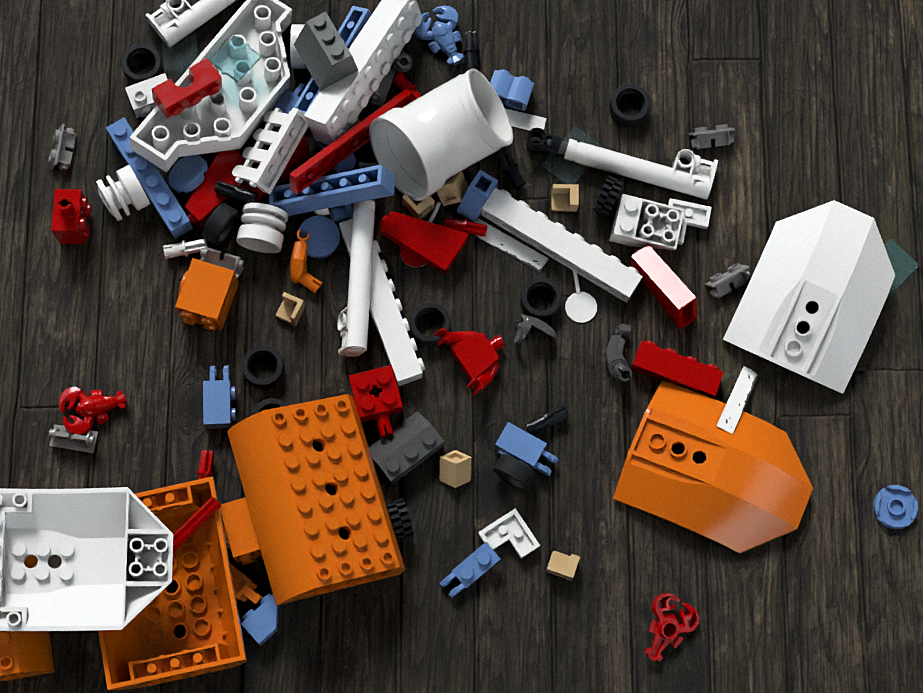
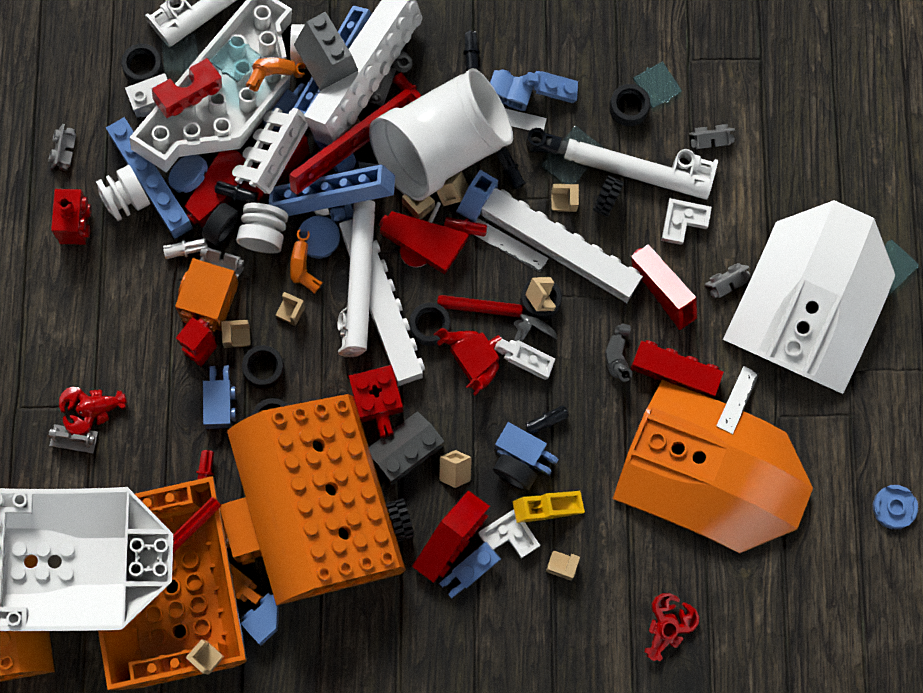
medium blue animal [414,5,464,66] -> none
white piece [565,270,597,323] -> none
white slope [609,194,685,250] -> none
none -> red arch [176,317,217,367]
none -> tan panel [186,639,225,675]
none -> tan panel [221,320,251,348]
none -> orange arm [246,58,306,92]
none -> red brick [412,490,490,583]
none -> red axle [437,295,523,317]
none -> white hinge [494,339,555,380]
none -> yellow slope [512,491,585,523]
none -> medium blue hinge [522,71,578,103]
none -> tan panel [525,277,556,311]
none -> clear light blue piece [633,61,682,108]

